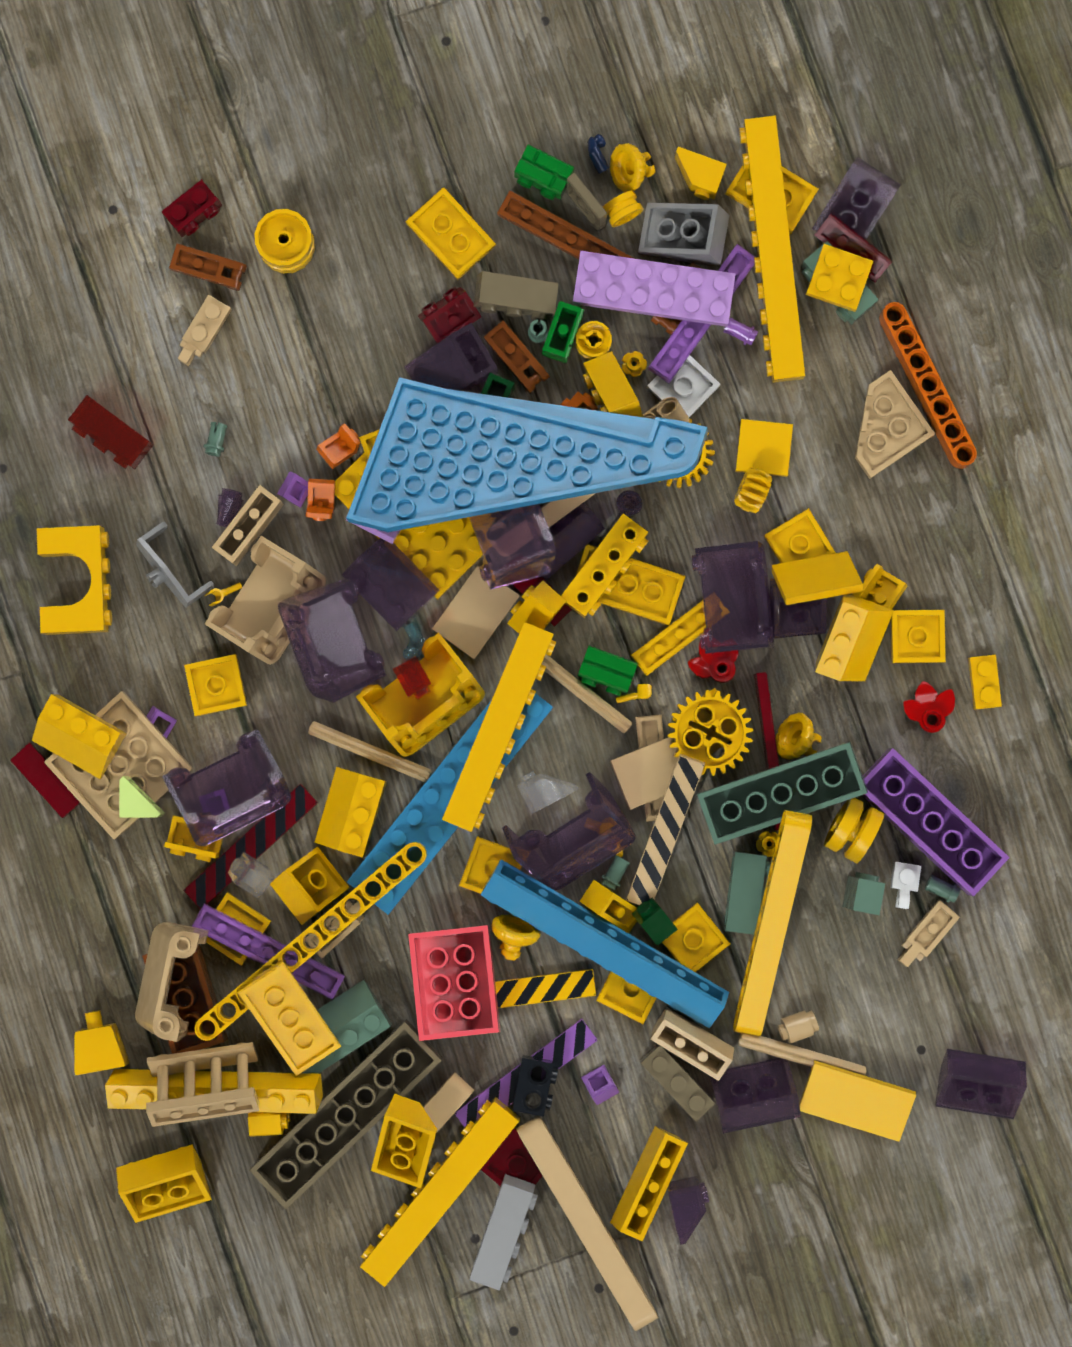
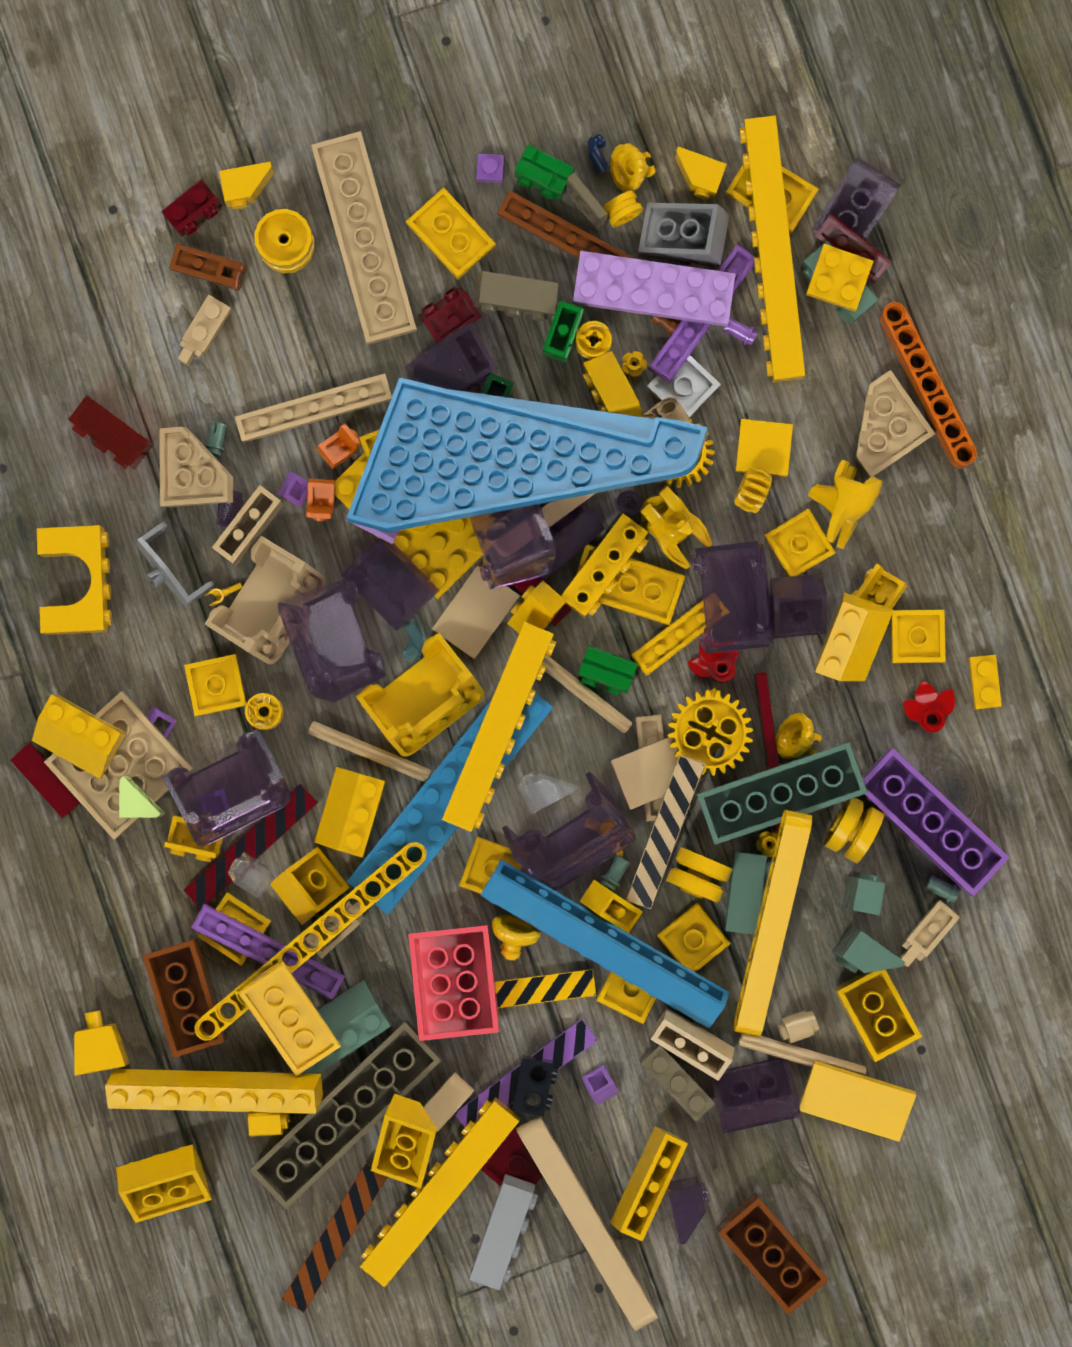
tan windscreen [135,922,209,1042] -> none
tan fence [146,1042,259,1127] -> none
clear red brick [393,656,434,699] -> none
dark orange plate [483,320,550,394] -> none
sand green pin [528,319,548,343] -> none
orange bracket [560,391,598,411] -> none
yellow hand [616,684,652,704] -> none
dark green brick [632,897,678,946] -> none
yellow tile [772,551,863,605] -> none
white plate [890,862,921,909] -> none
clear purple slope [935,1049,1027,1119] -> none
none -> tan plate [160,427,233,507]
none -> yellow slope [219,162,274,210]
none -> tan plate [235,373,392,443]
none -> yellow wheel [245,693,284,730]
none -> tile [282,1161,388,1313]
none -> tan plate [311,131,417,345]
none -> medium lavender plate [476,154,504,183]
none -> yellow piece [640,486,712,569]
none -> yellow wheel [666,847,733,903]
none -> dark orange brick [716,1192,829,1315]
none -> yellow piece [808,460,883,549]
none -> sand green slope [832,926,905,973]
none -> yellow brick [833,970,922,1062]

